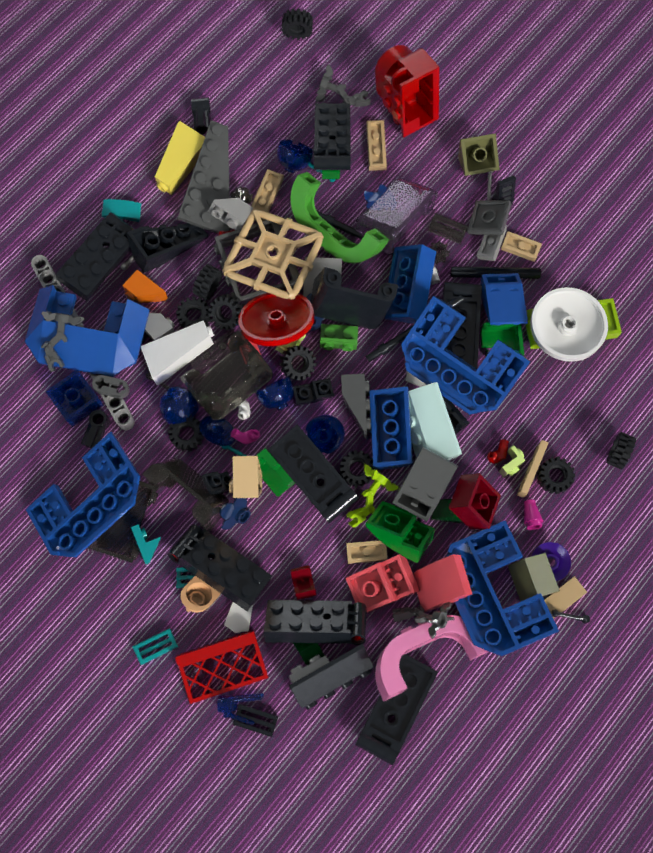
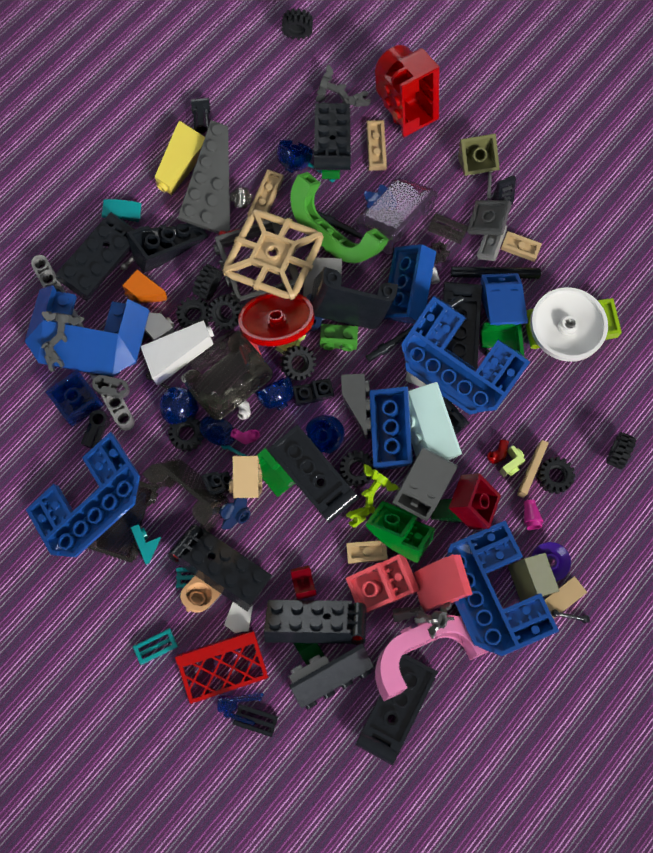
light grey slope [208,198,253,230] -> none

